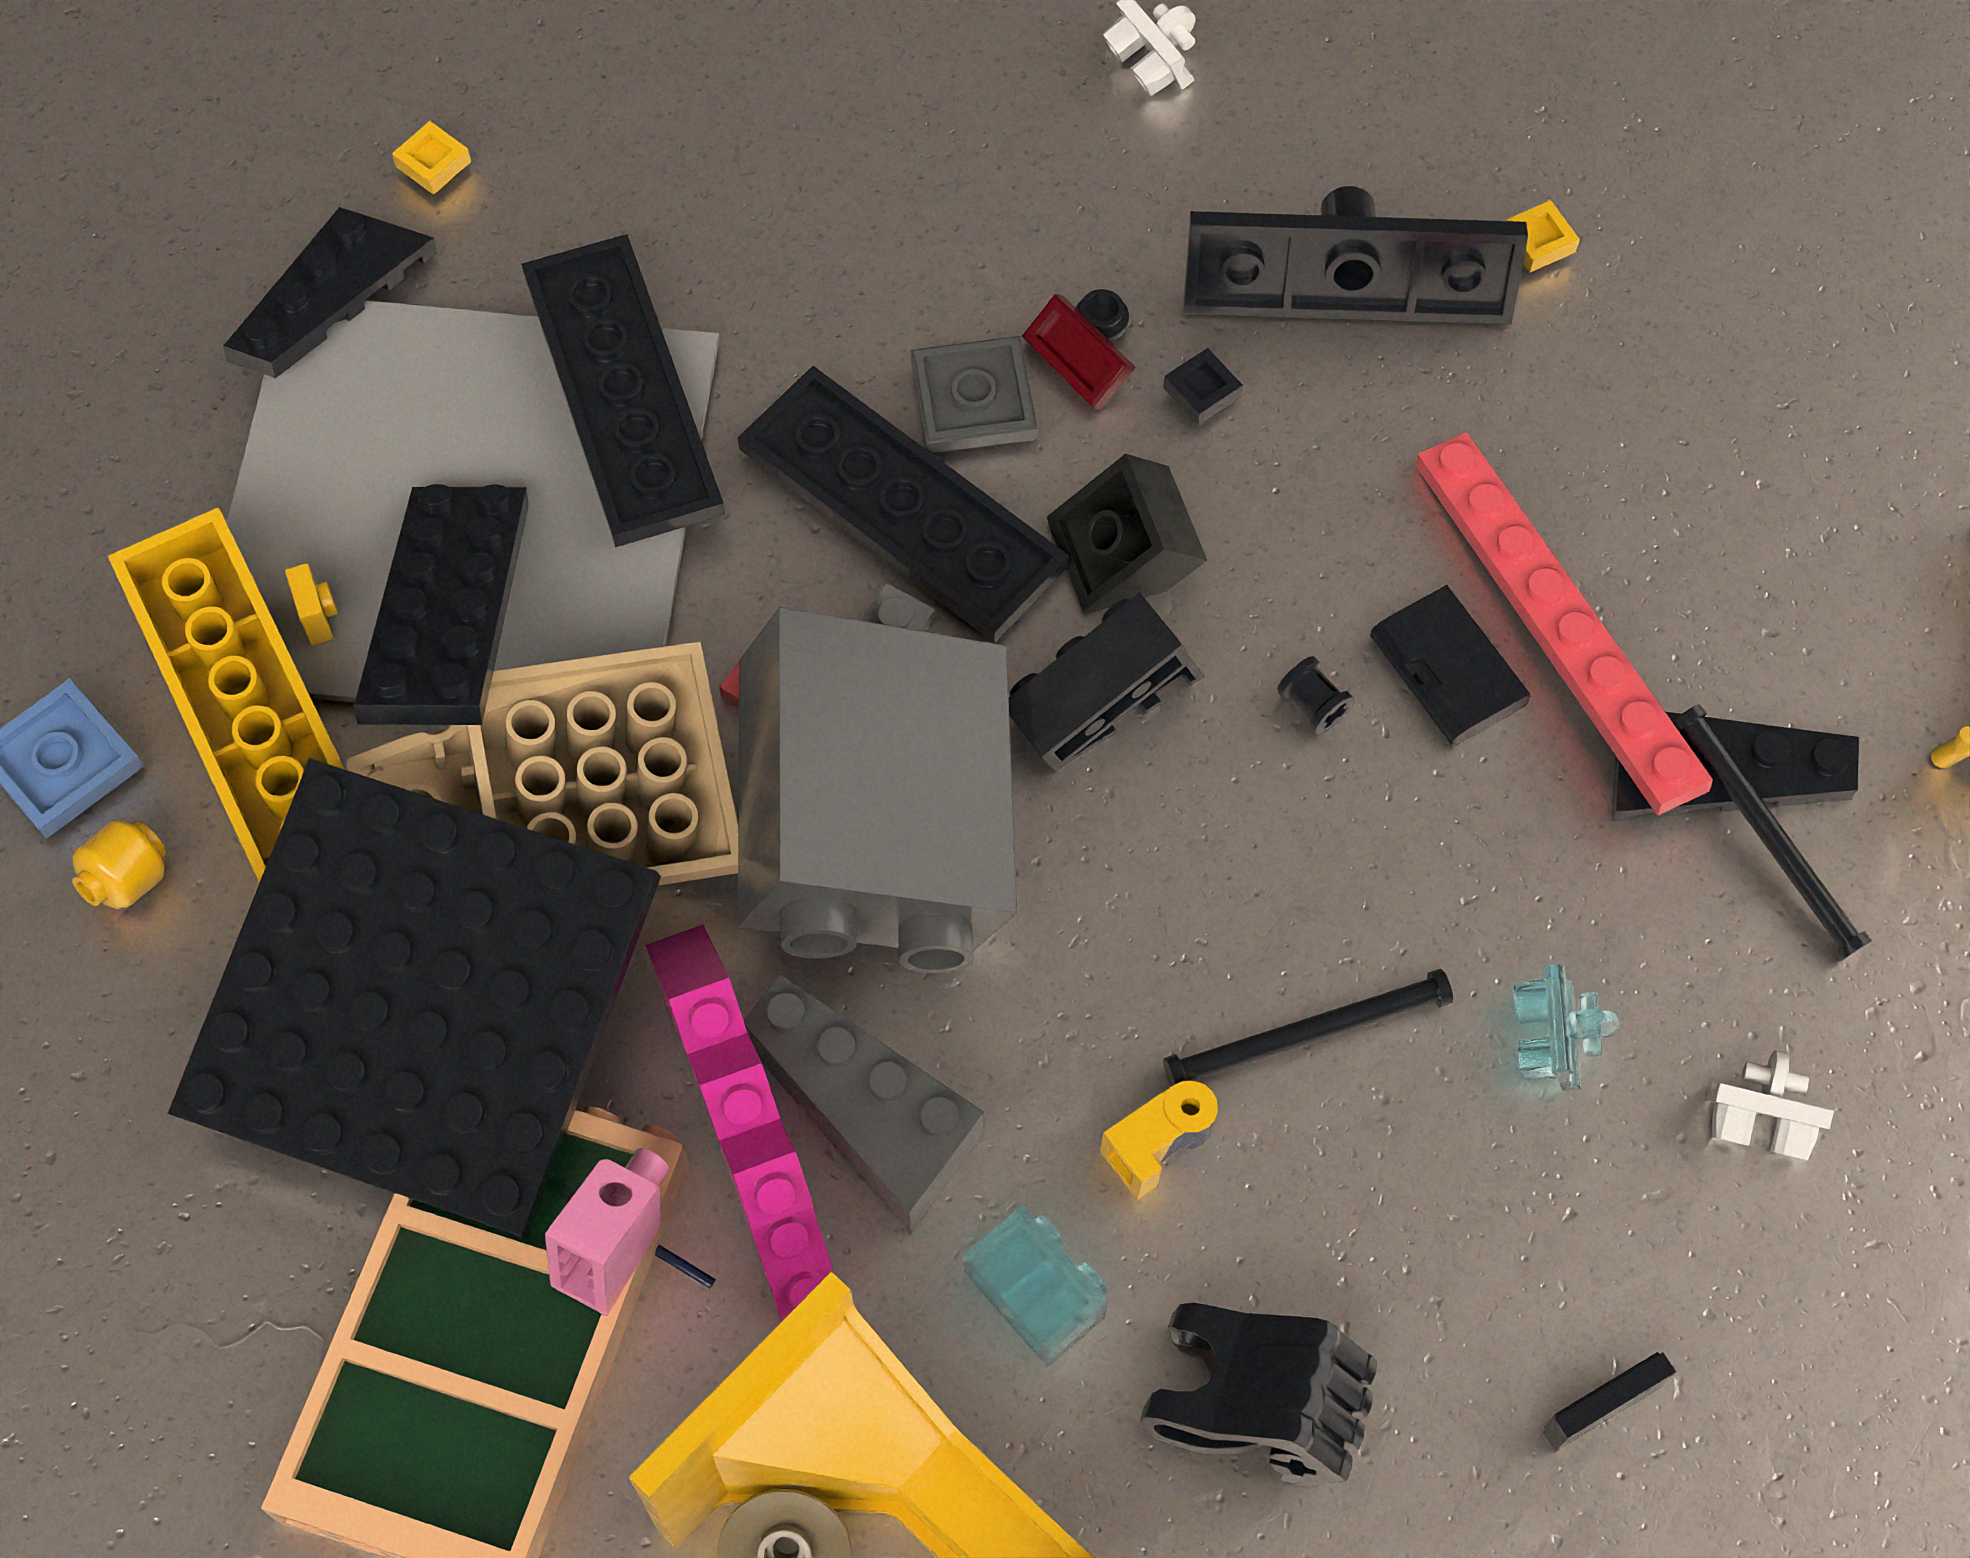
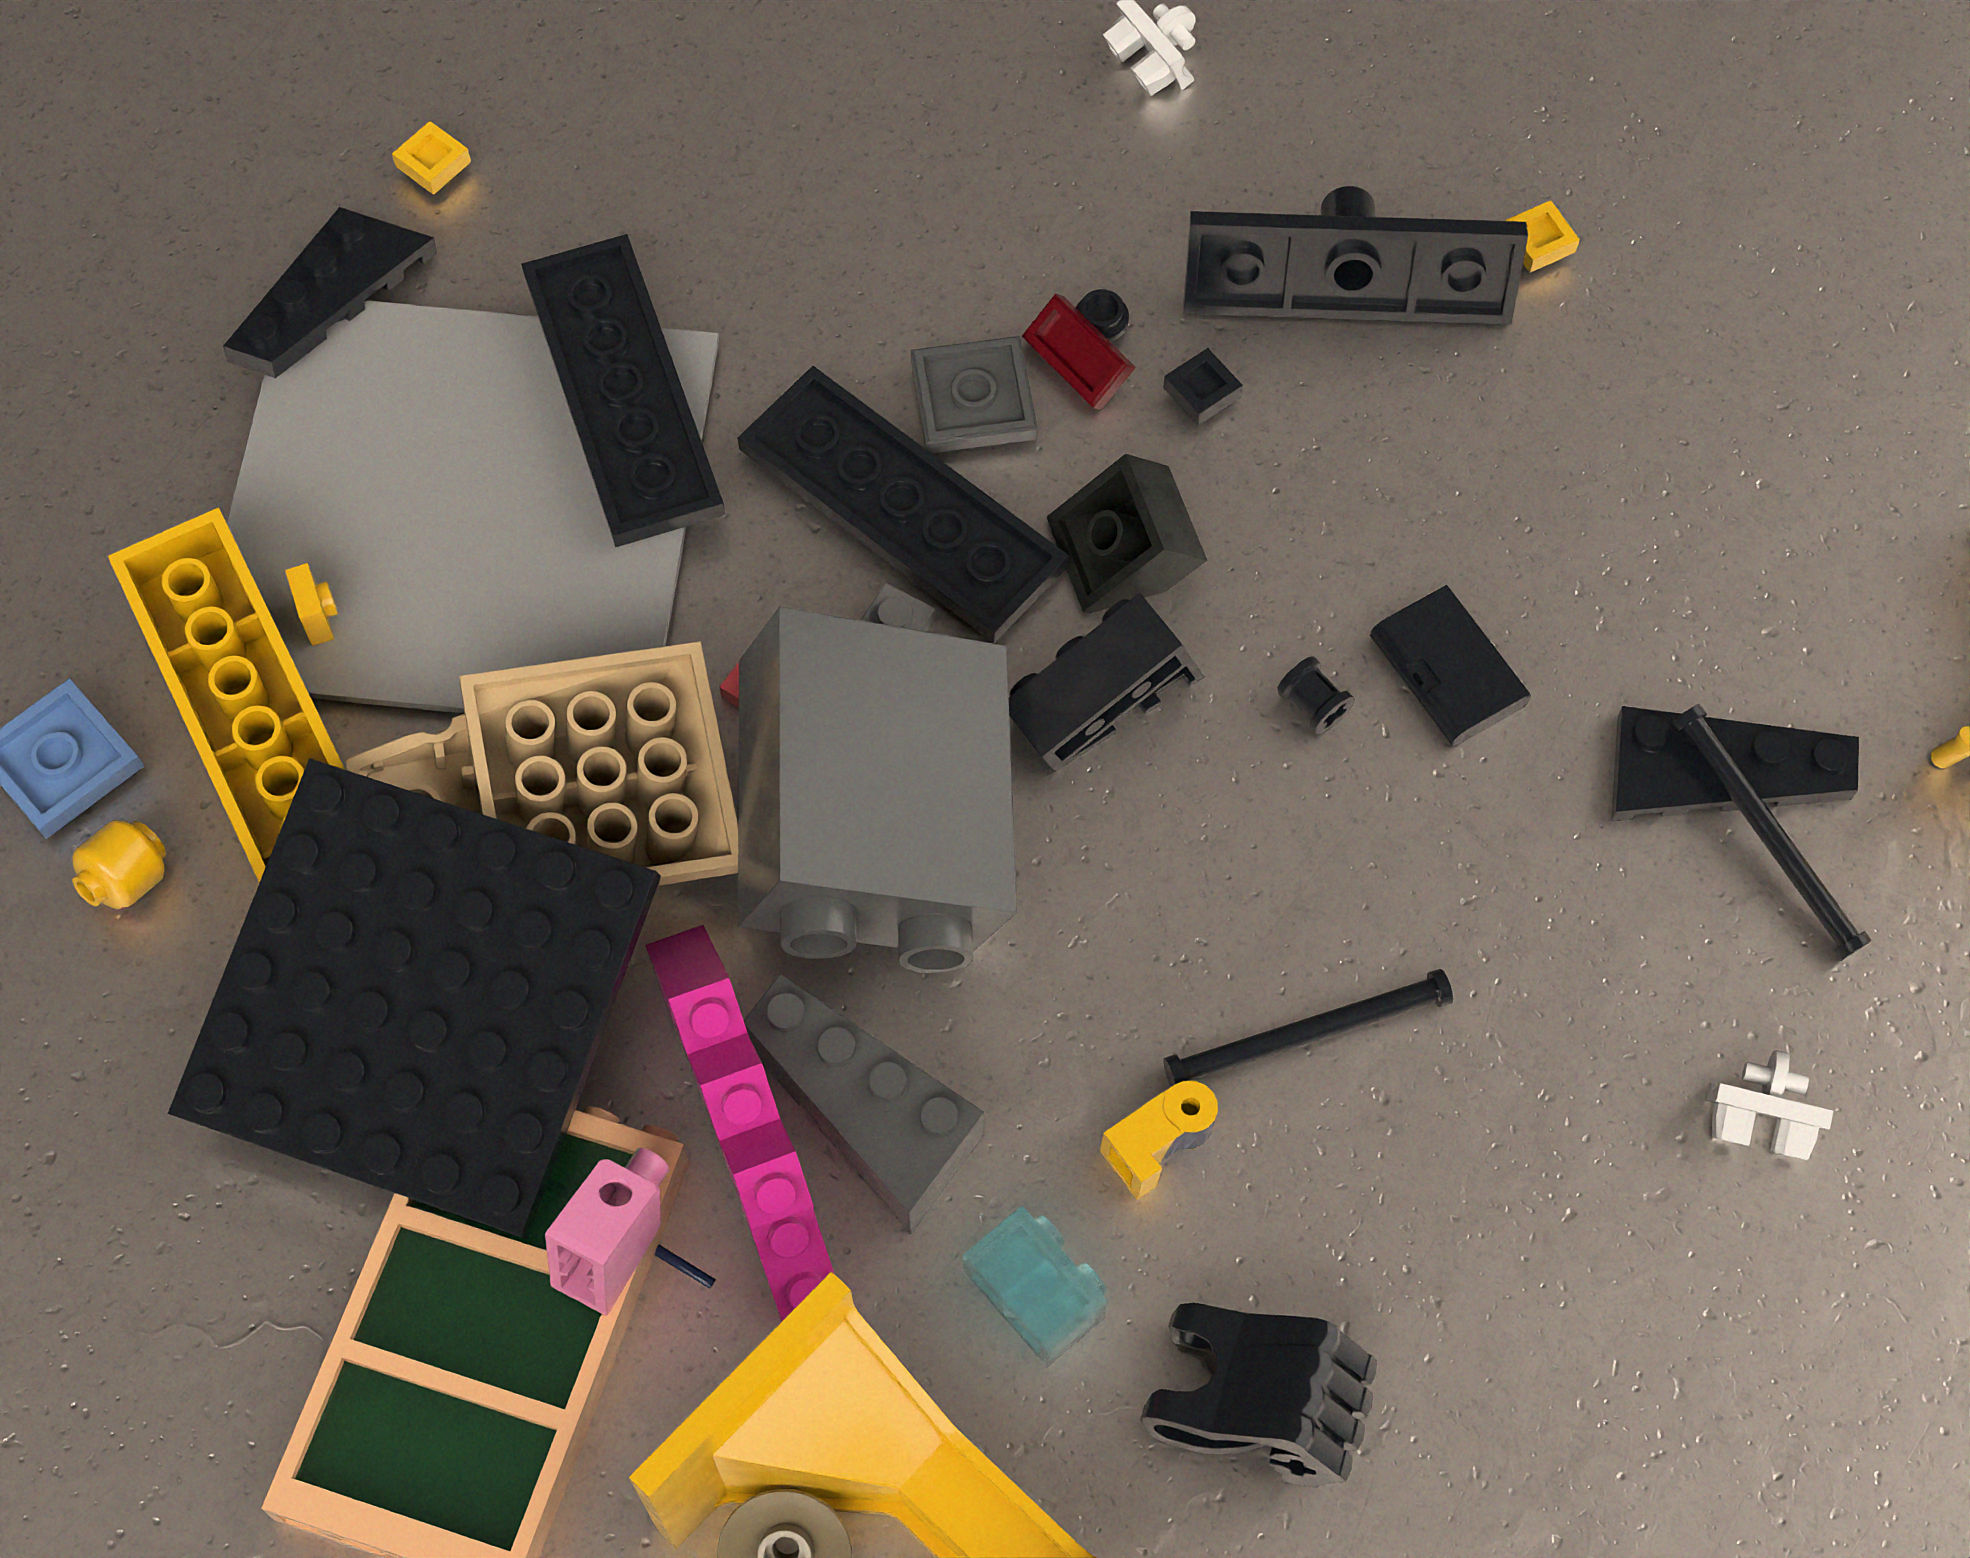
black plate [354,484,529,725] -> none
coral plate [1416,432,1713,816] -> none
clear light blue hips [1514,964,1619,1091] -> none
black tile [1543,1352,1676,1452] -> none

